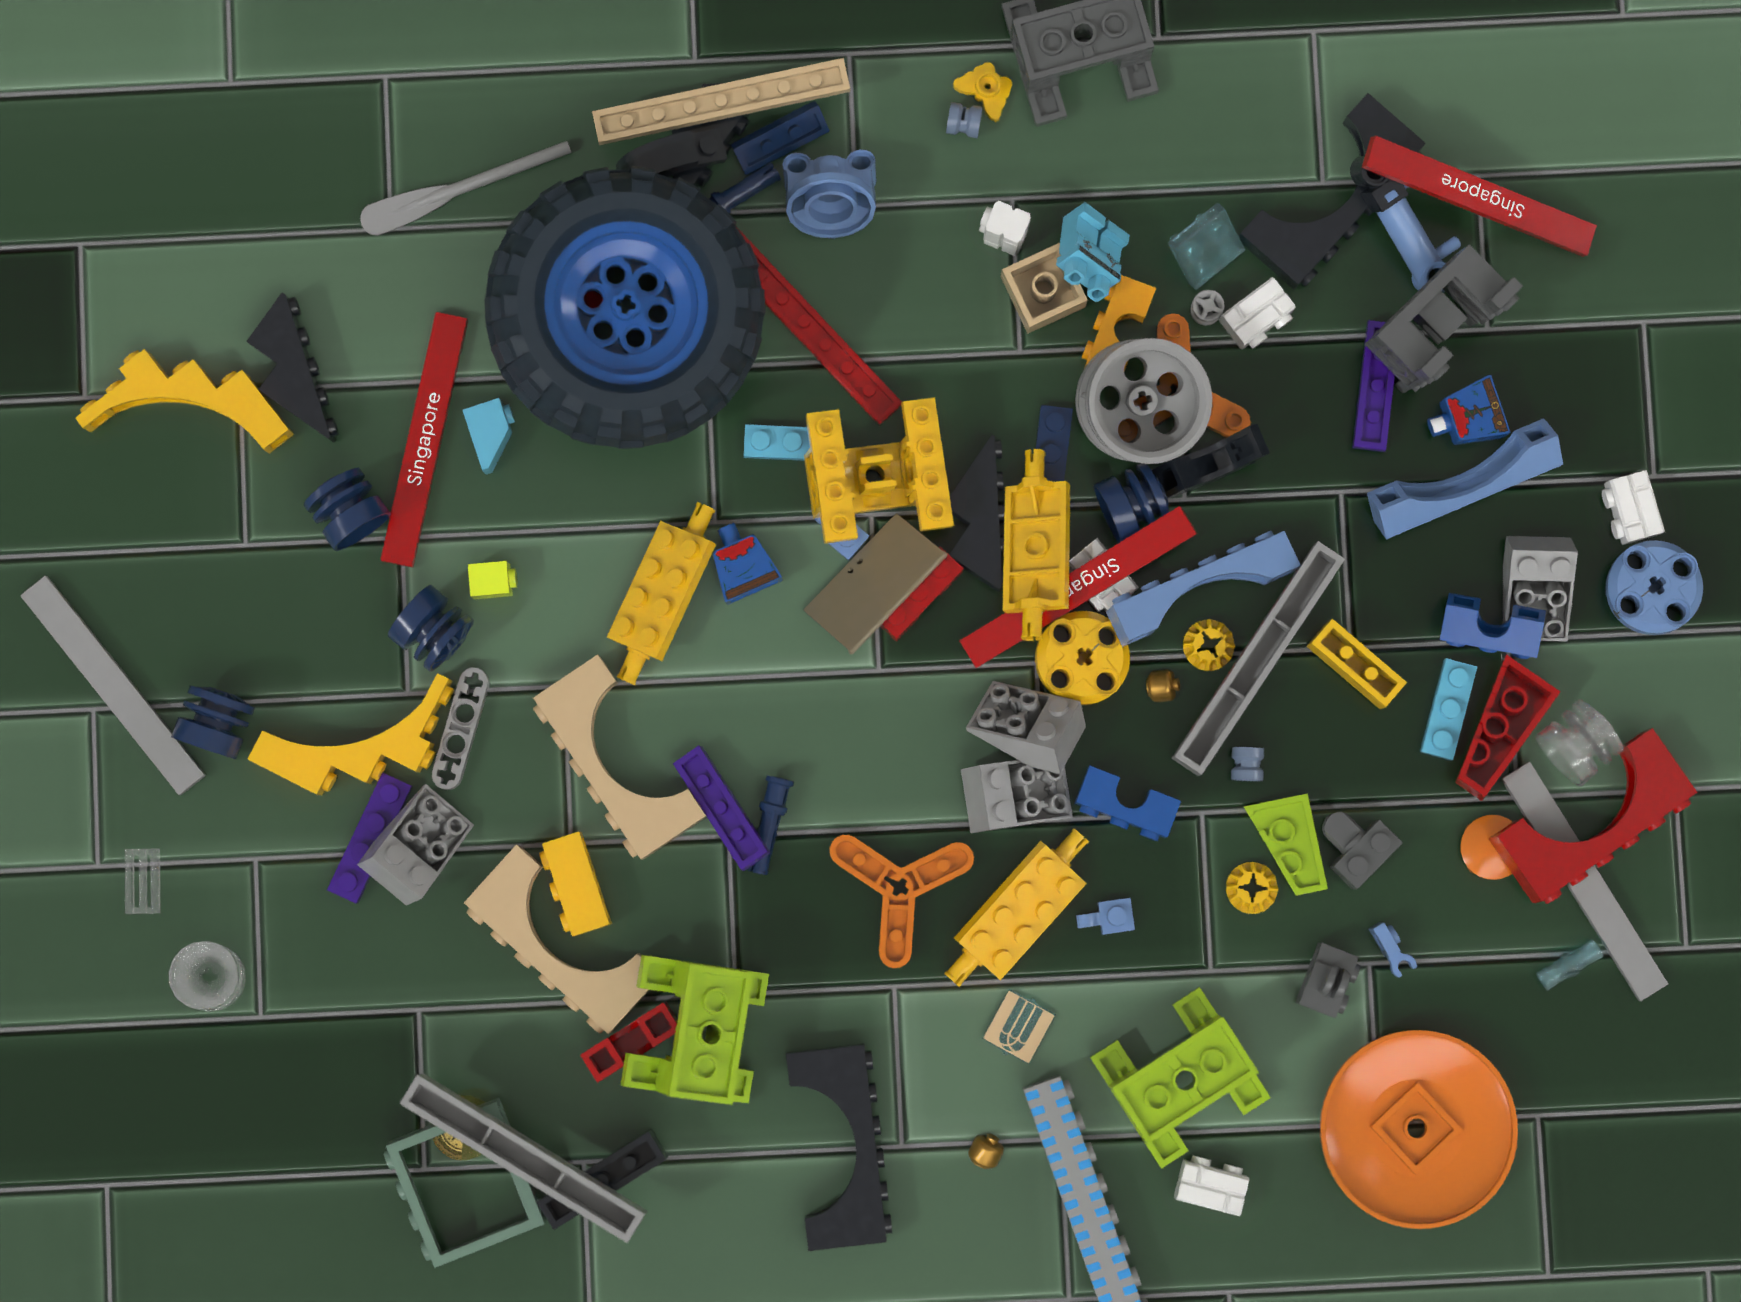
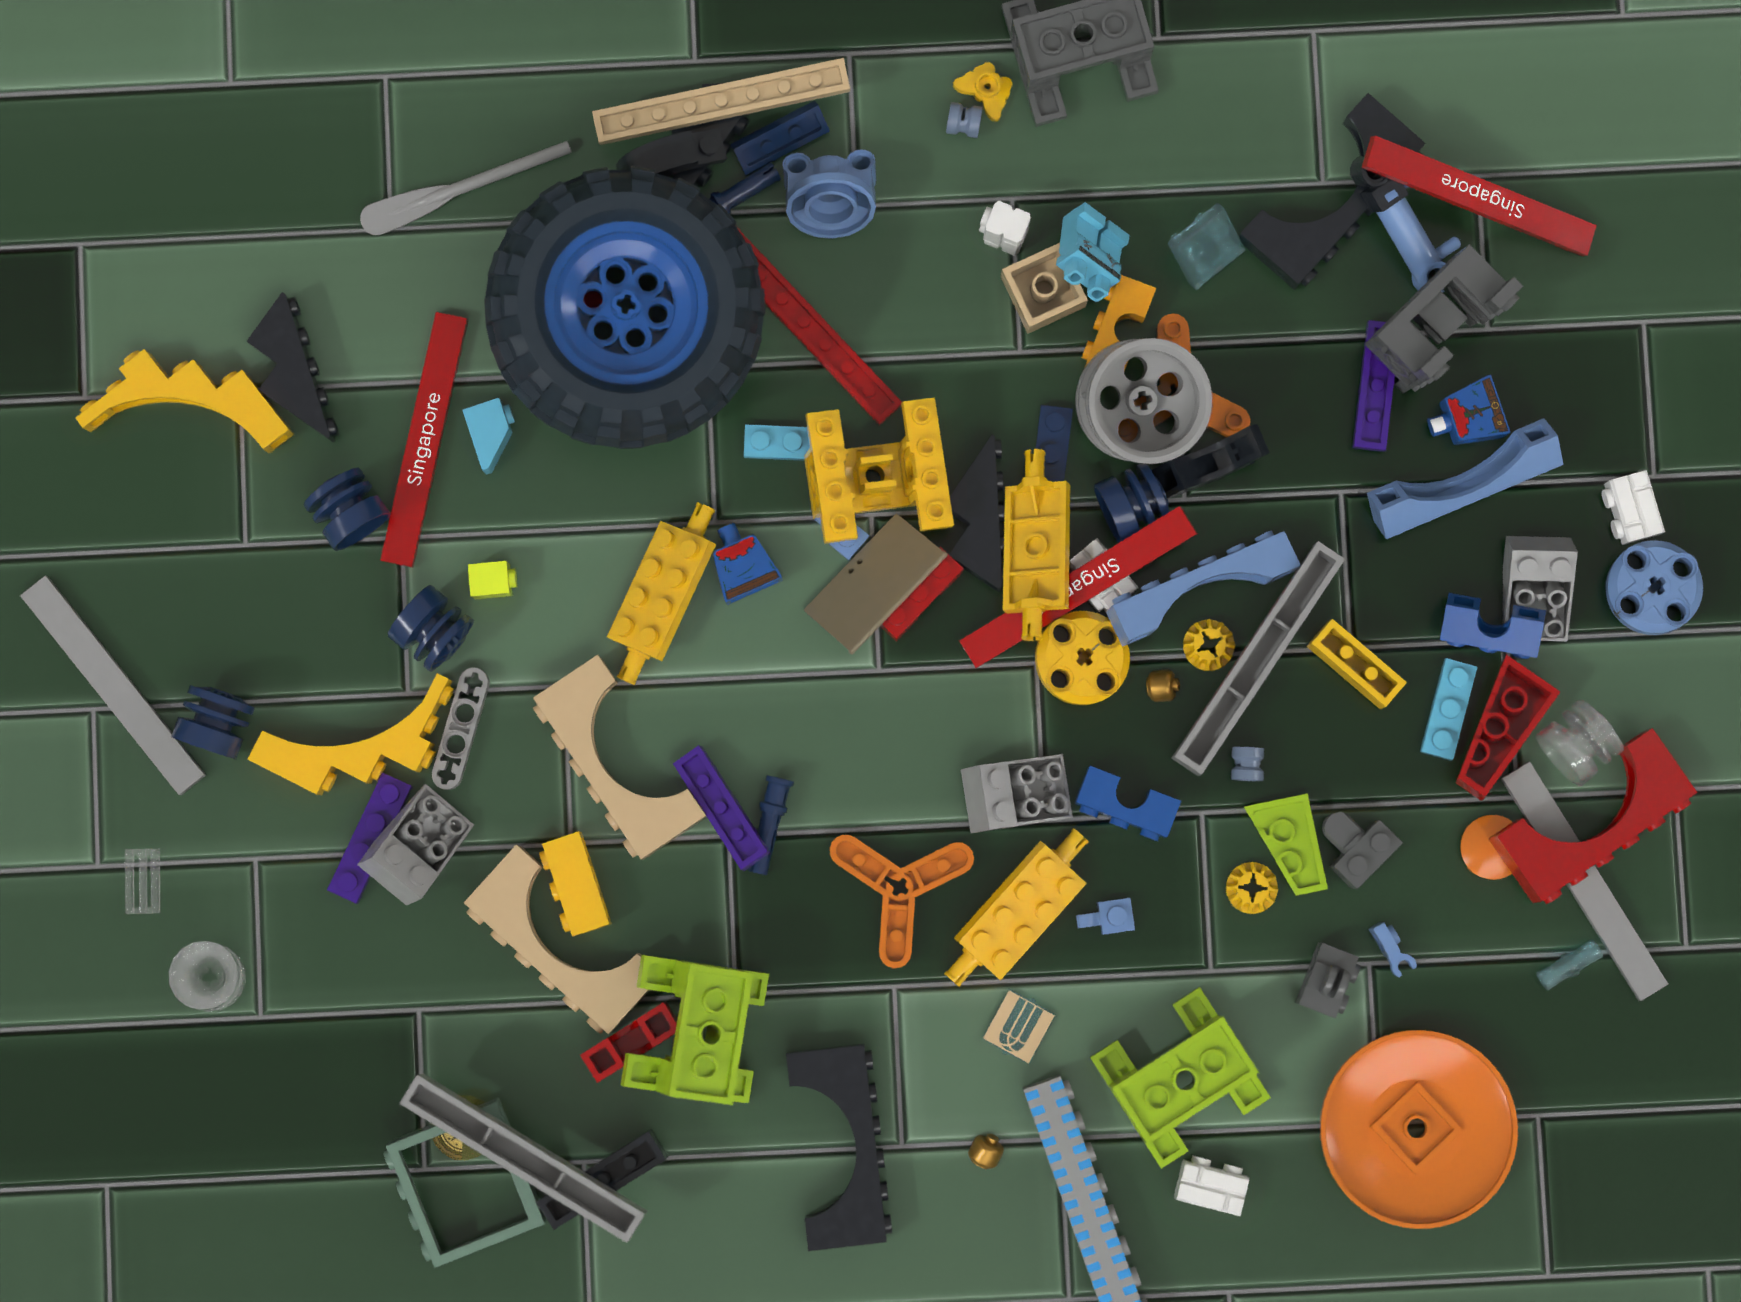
light grey slope [966,681,1086,774] -> none
light grey wheel [1190,290,1225,326] -> none
white brick [1219,277,1296,350] -> none

